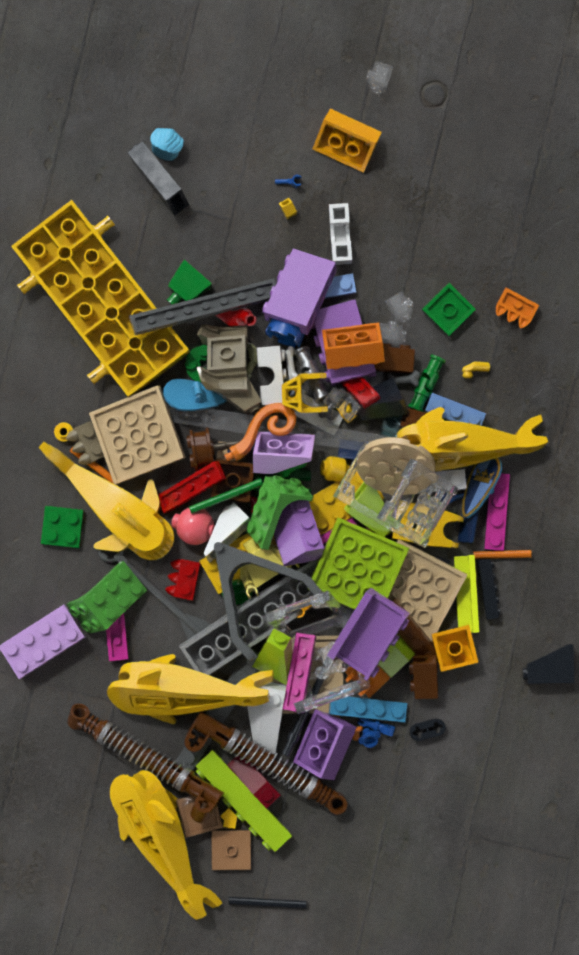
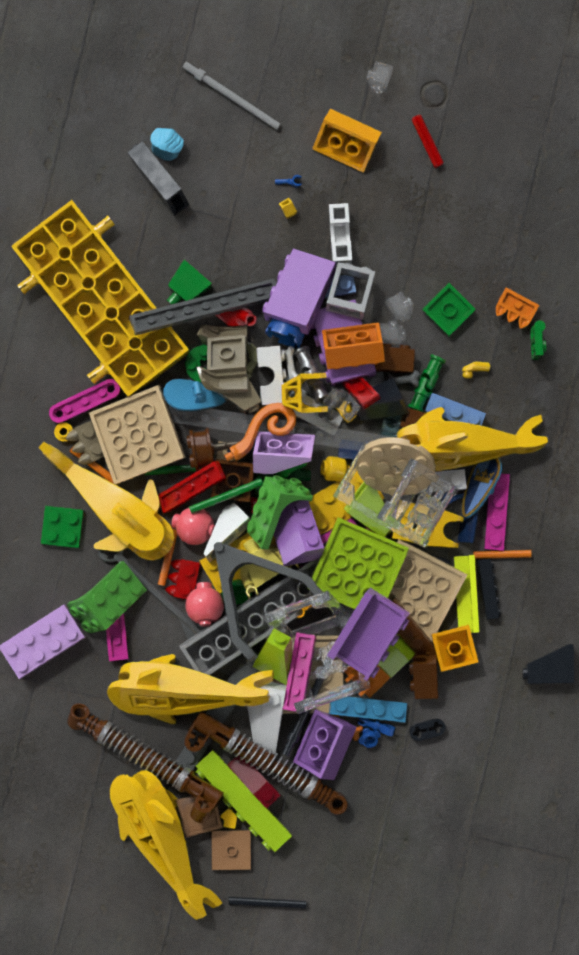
none -> dark pink plate [49,379,121,423]
none -> green bar [145,464,202,475]
none -> orange bar [158,529,178,586]
none -> light grey bar [182,61,281,130]
none -> coral brick [185,582,224,627]
none -> light grey window [326,262,375,320]
none -> red axle [412,115,444,168]
none -> green plate [530,320,546,360]

